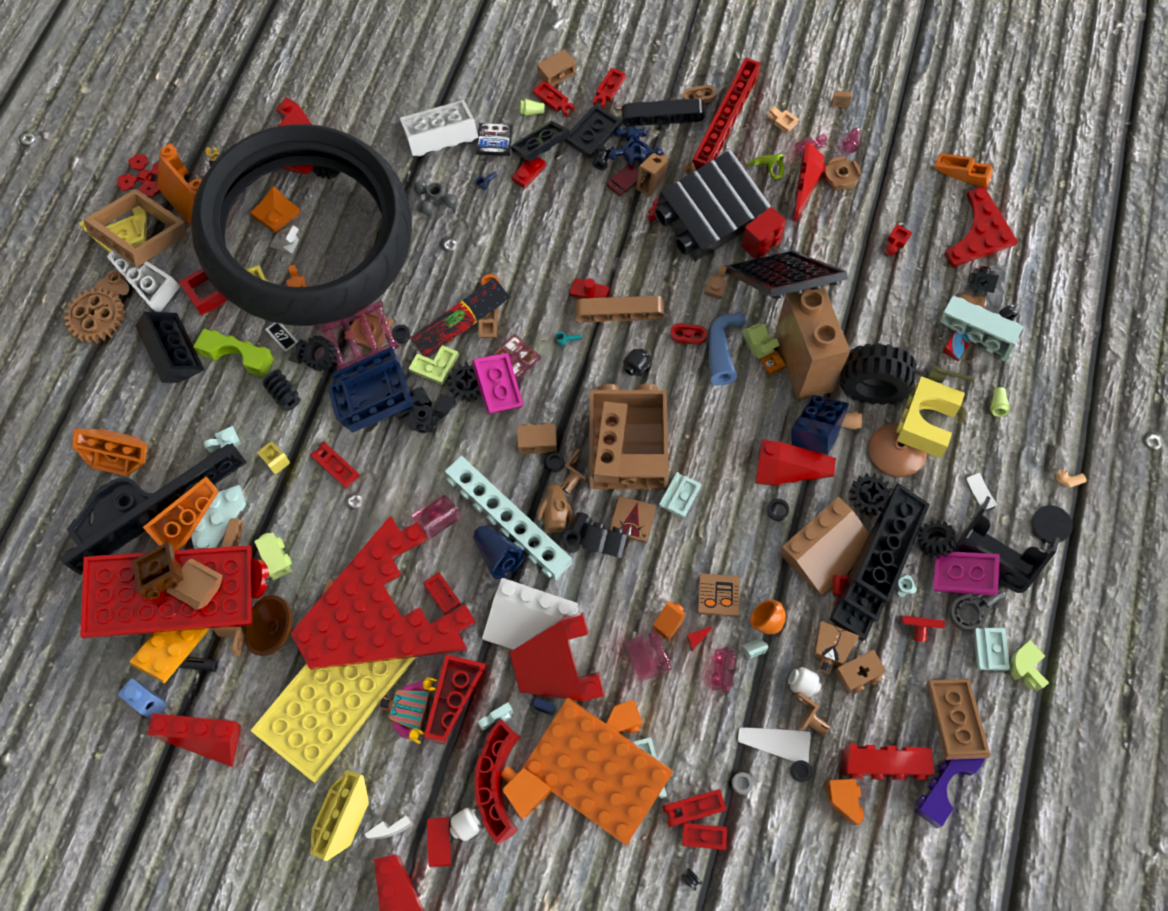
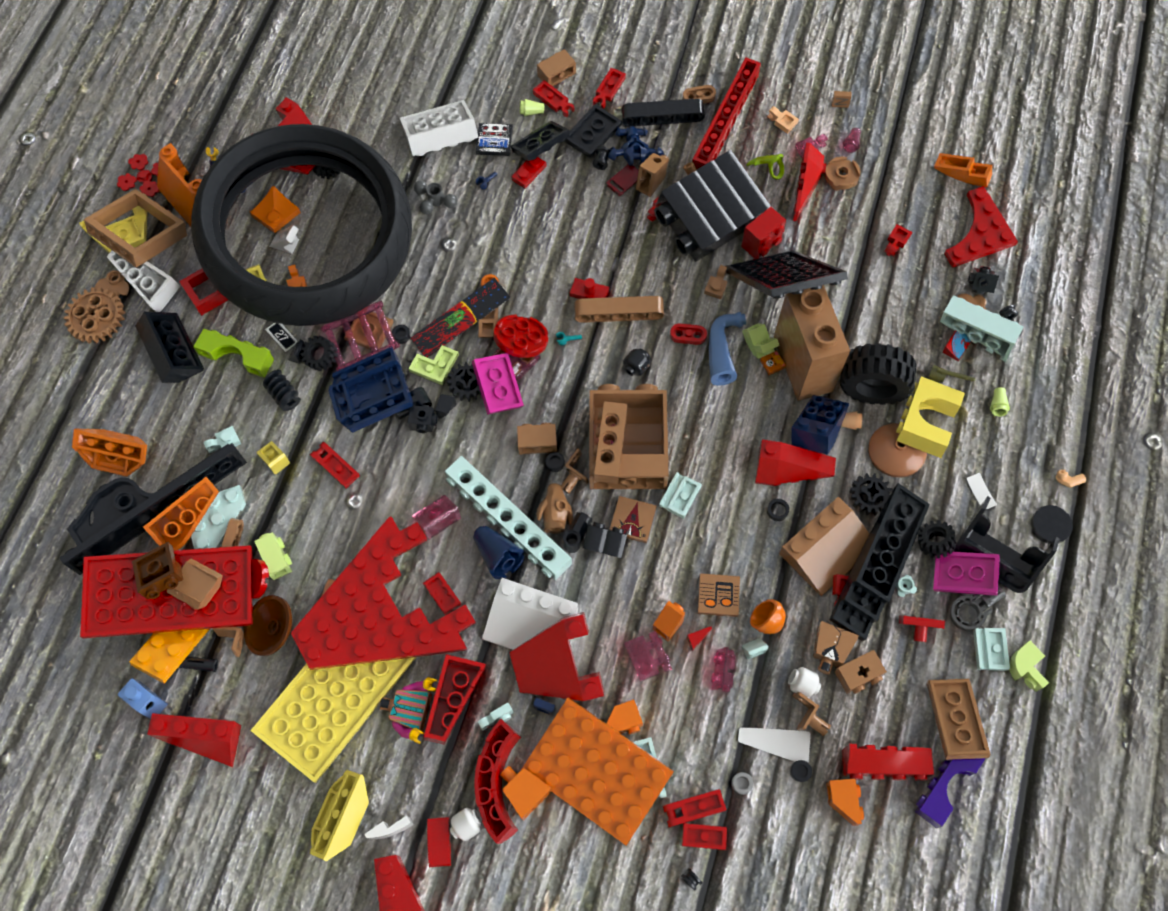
none -> red tile [493,314,548,358]

